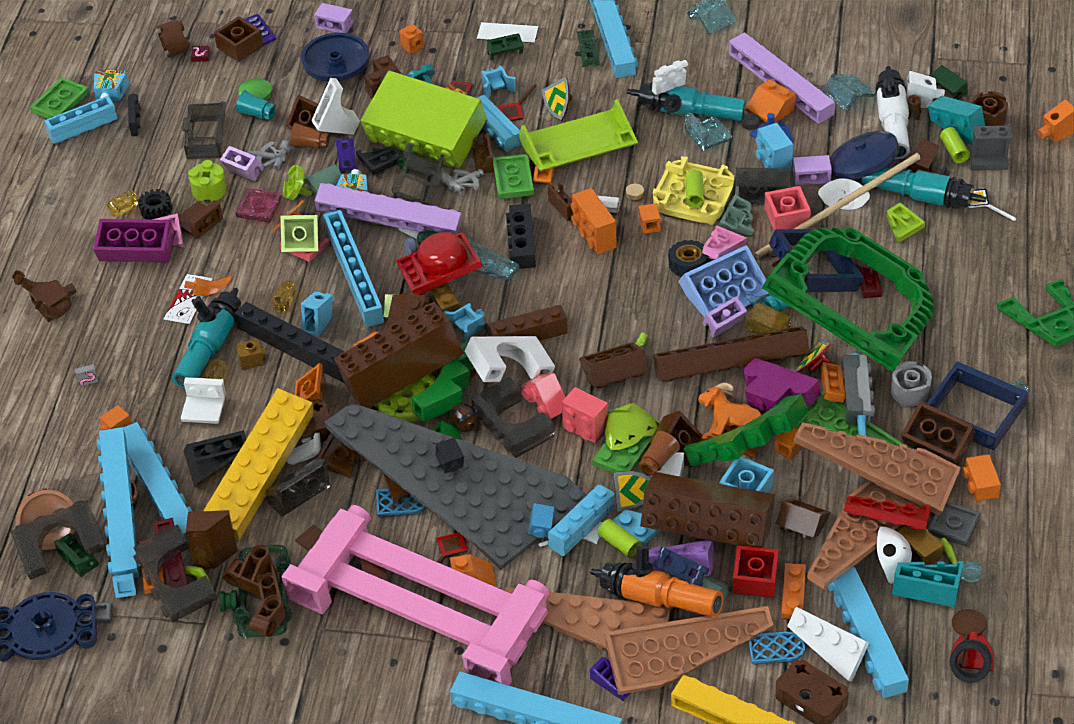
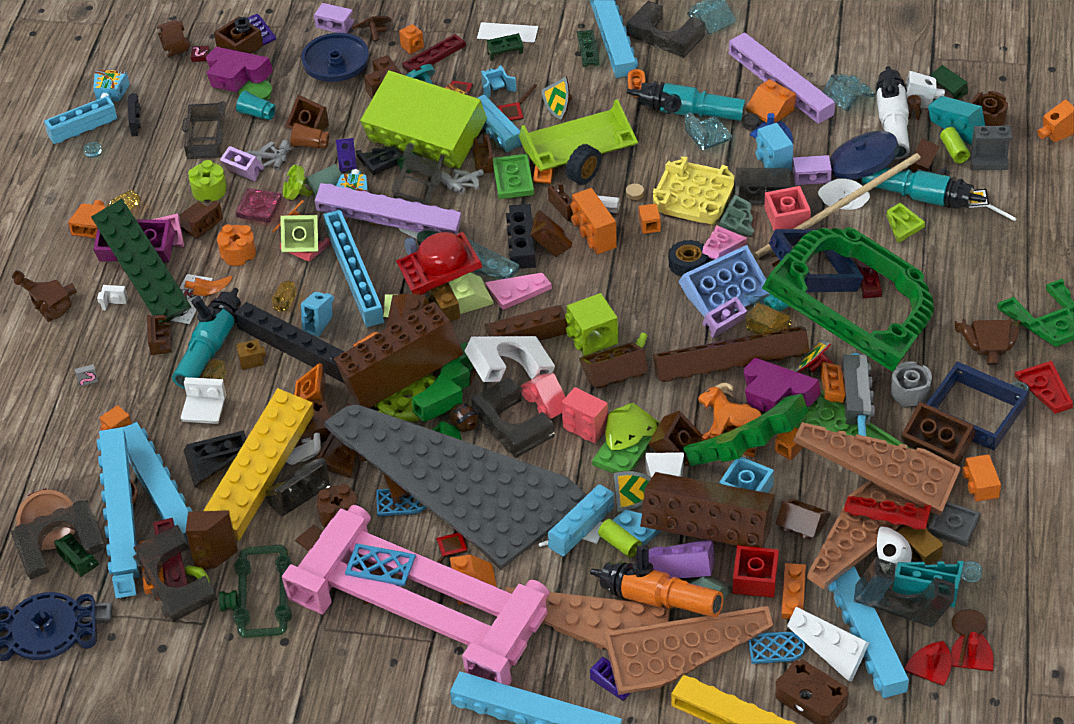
bright green plate [30,77,89,119] -> none
black tyre [138,189,172,220] -> none
reddish brown connector [222,544,286,637] -> none
white arch [312,78,360,135] -> none
black brick [435,437,464,473] -> none
medium azure piece [444,303,485,343] -> none
dark azure brick [528,503,554,538] -> none
dark orange plant [639,431,680,476] -> none
white plate [652,60,688,95] -> none
dark blue plate [652,546,710,586] -> none
lime pin [685,170,704,208] -> none
lime helmet [940,538,957,564] -> none
black tyre [949,639,993,683] -> none
none -> orange torso [68,200,106,238]
none -> clear light blue tile [83,142,102,158]
none -> dark green plate [91,199,192,323]
none -> white bracket [98,285,128,310]
none -> reddish brown hinge [147,315,172,355]
none -> magenta brick [206,47,273,92]
none -> orange brick [217,224,256,266]
none -> black bush [234,17,251,33]
none -> reddish brown brick [317,484,358,528]
none -> dark azure window [345,543,416,586]
none -> reddish brown shield [353,16,392,41]
none -> dark red tile [402,34,466,72]
none -> yellowish green slope [447,273,494,314]
none -> bright pink wing [485,273,552,310]
none -> reddish brown bracket [530,210,572,257]
none -> lime brick [565,293,618,356]
none -> black wheel [566,144,602,185]
none -> clear smoke arch [627,0,705,58]
none -> orange plate [628,69,645,97]
none -> clear smoke arch [854,557,955,627]
none -> red shield [904,641,952,686]
none -> reddish brown torso [955,318,1020,365]
none -> red wing [1015,361,1073,414]

